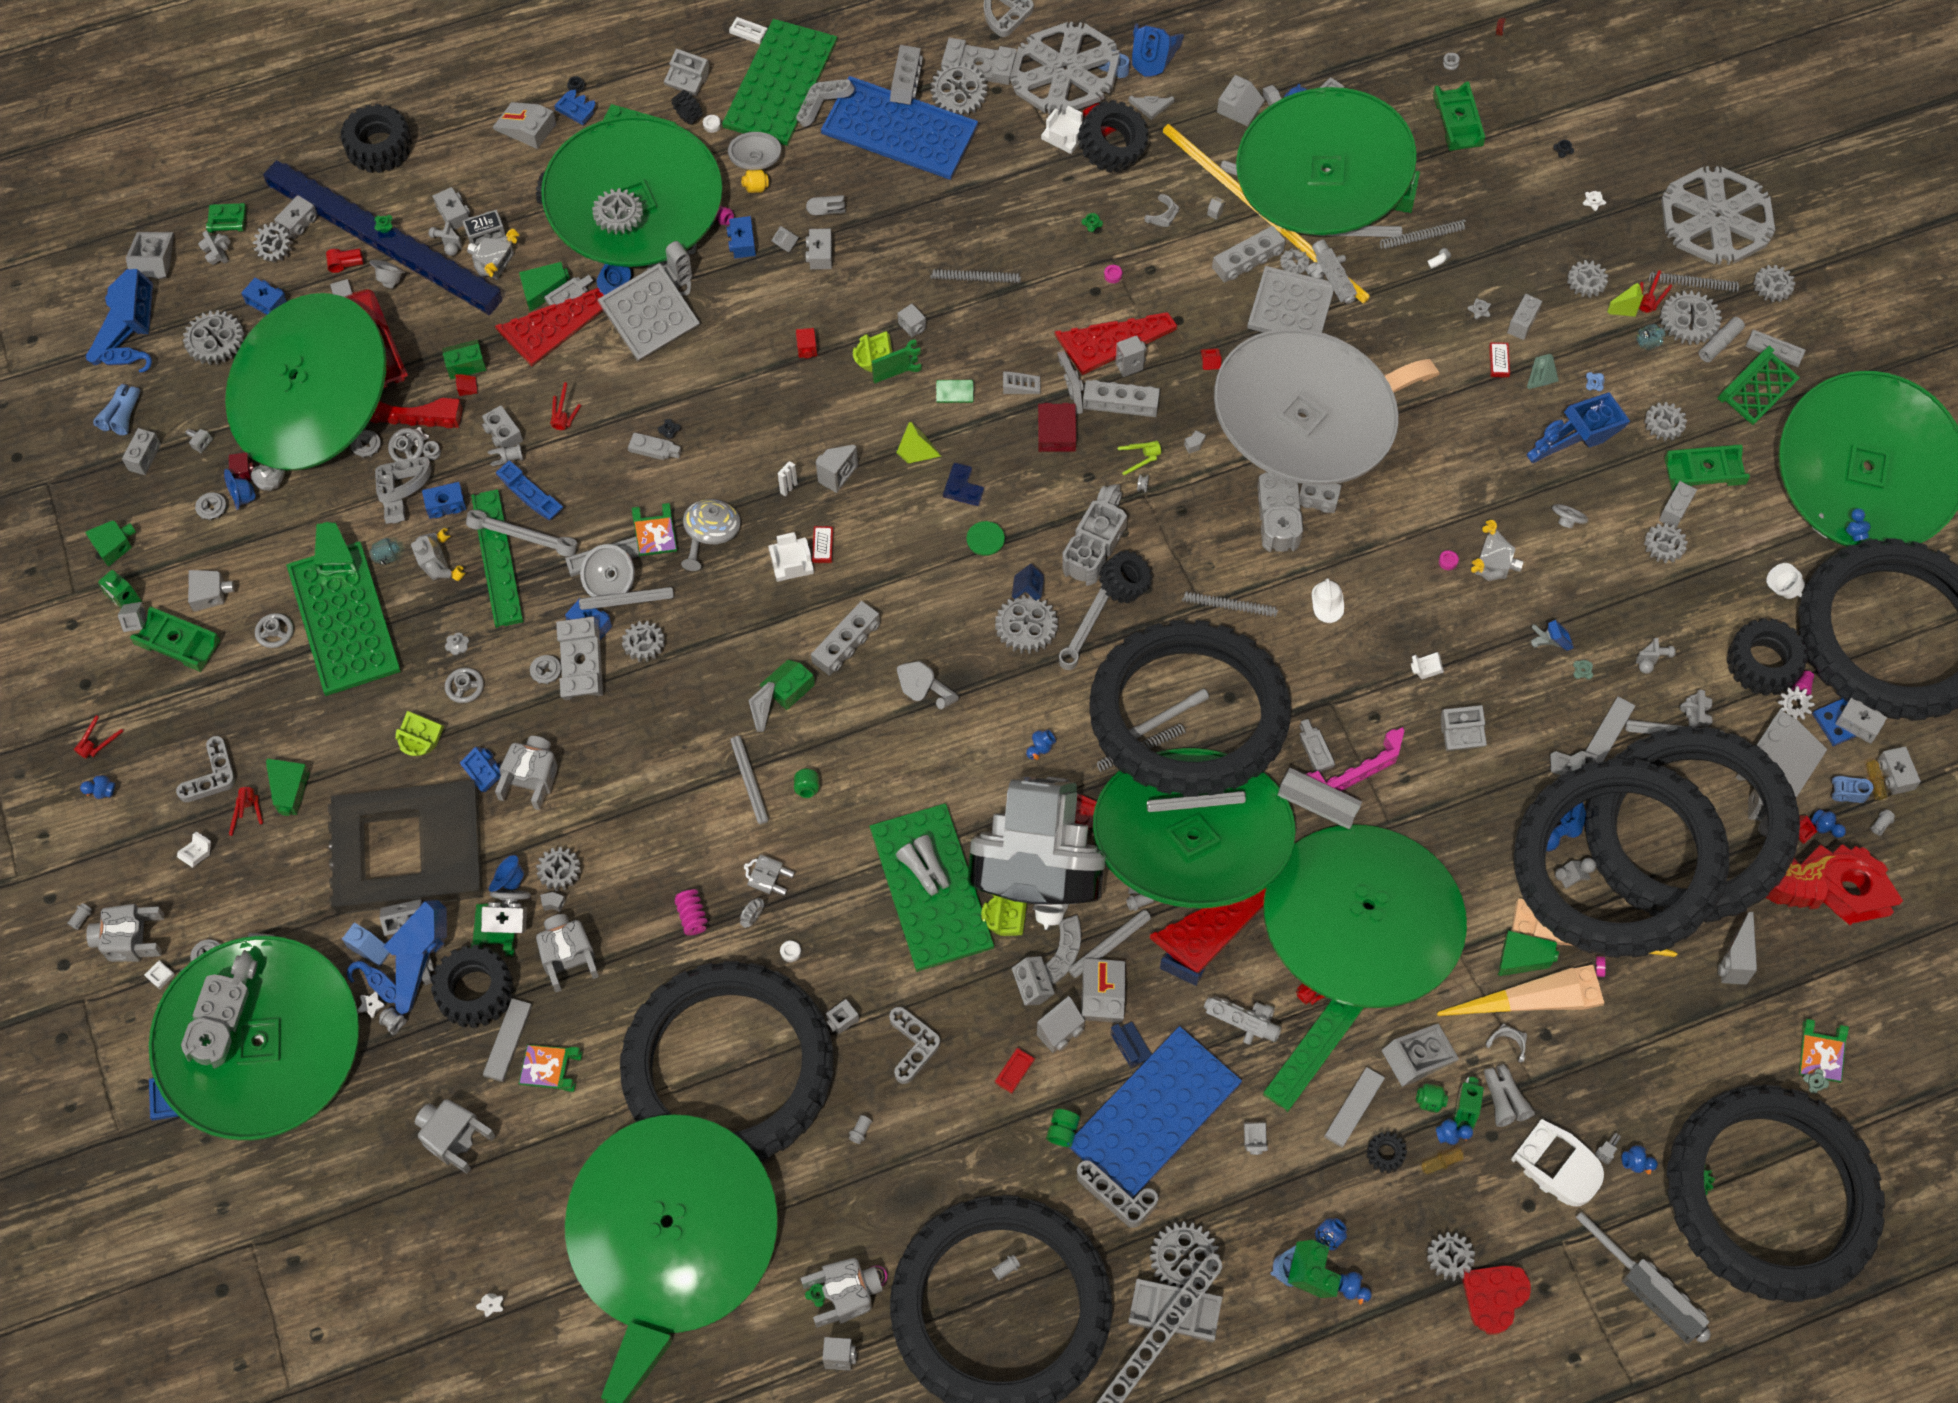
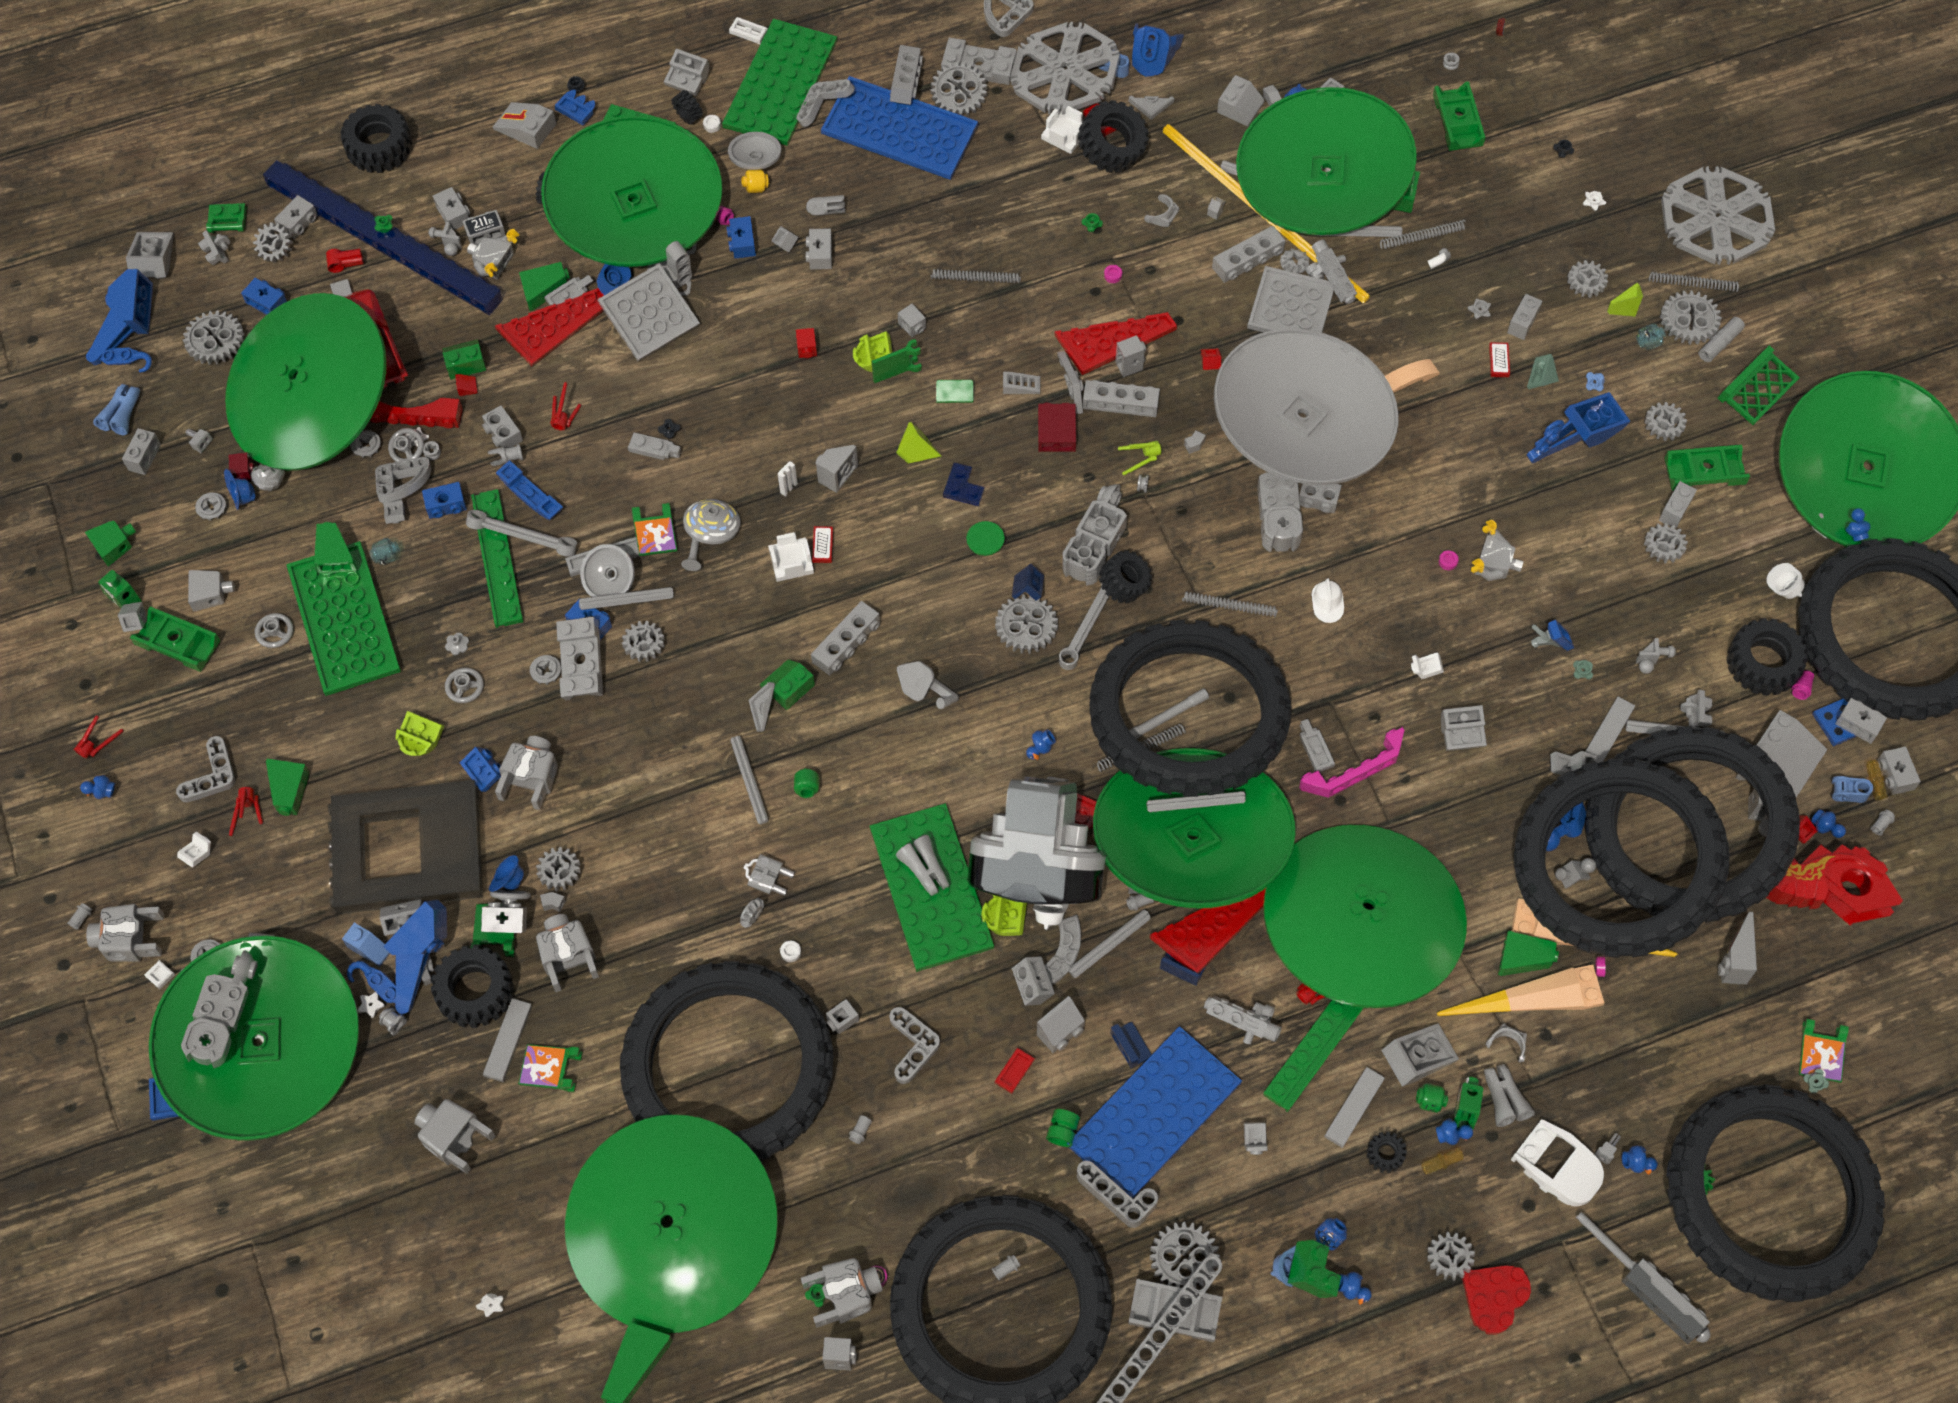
light grey piece [369,260,405,289] -> none
light grey torso [411,528,465,581] -> none
light grey gear [592,188,643,235] -> none
dark pink piece [675,889,708,935] -> none
light grey slope [1081,958,1125,1023] -> none
light grey panel [1278,768,1362,829] -> none
light grey piece [1552,504,1588,528] -> none
red plant [1639,270,1672,313] -> none
light grey tile [1746,329,1806,367] -> none
light grey gear [1753,265,1795,302] -> none
light grey gear [1778,685,1814,720] -> none

